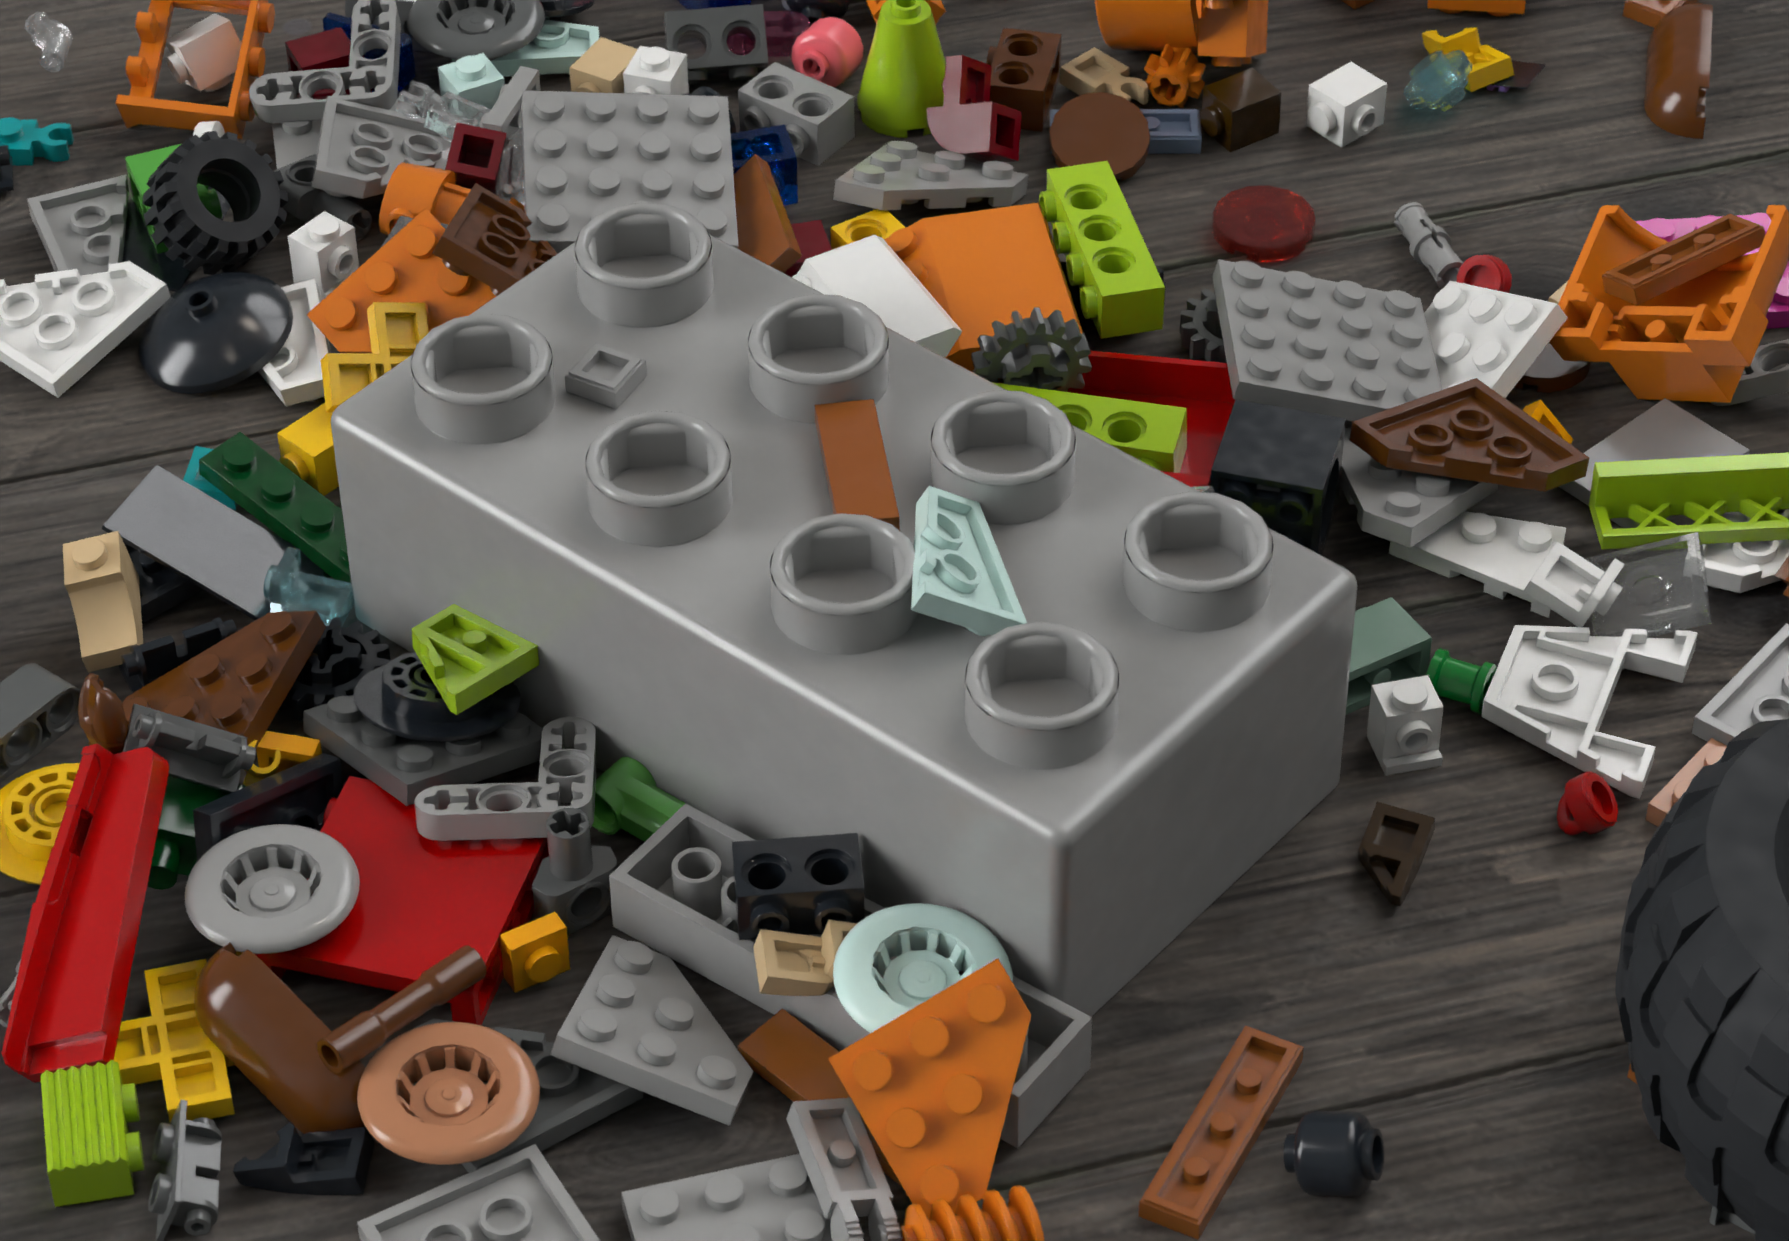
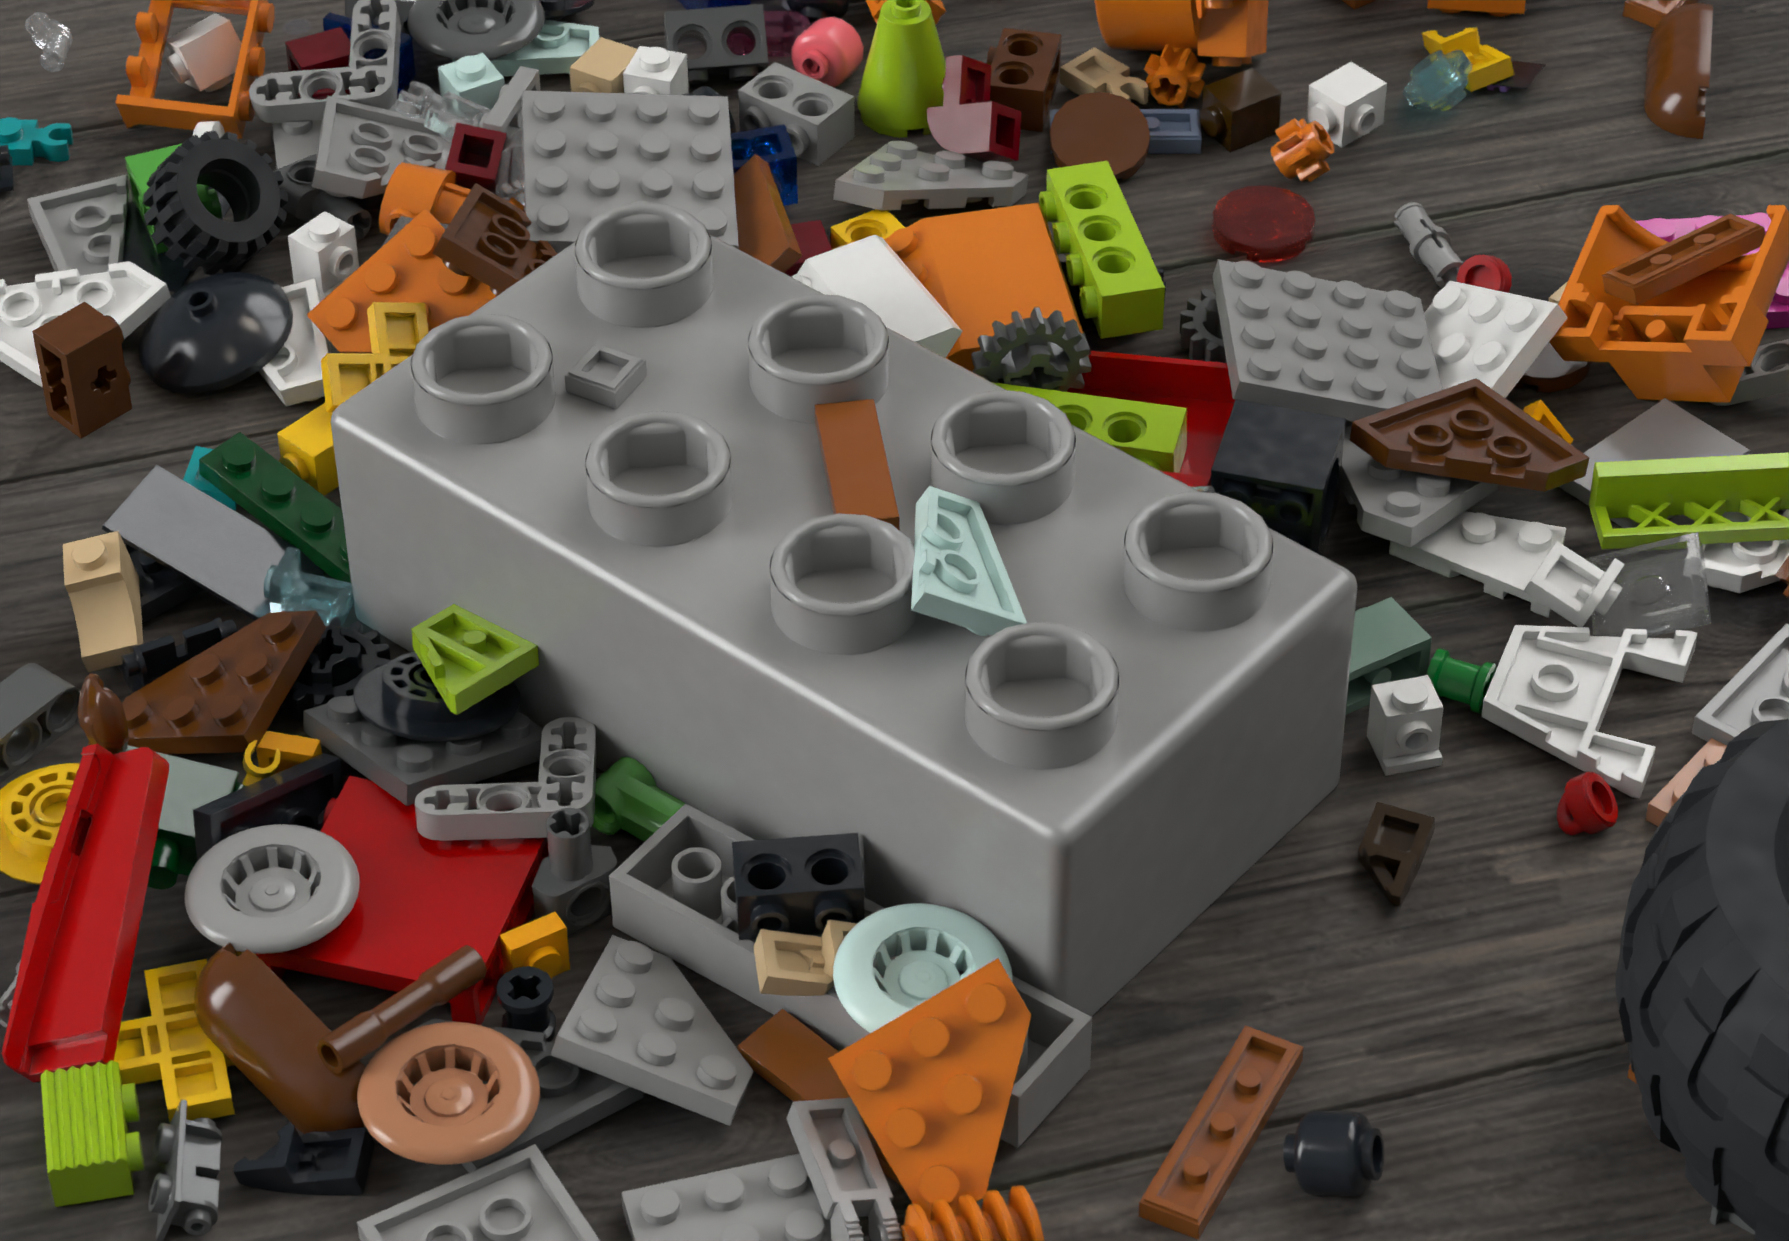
dark grey hinge [123,704,256,793] -> none
none -> reddish brown brick [32,302,133,439]
none -> black bush [496,966,556,1042]
none -> orange gear [1271,118,1334,182]

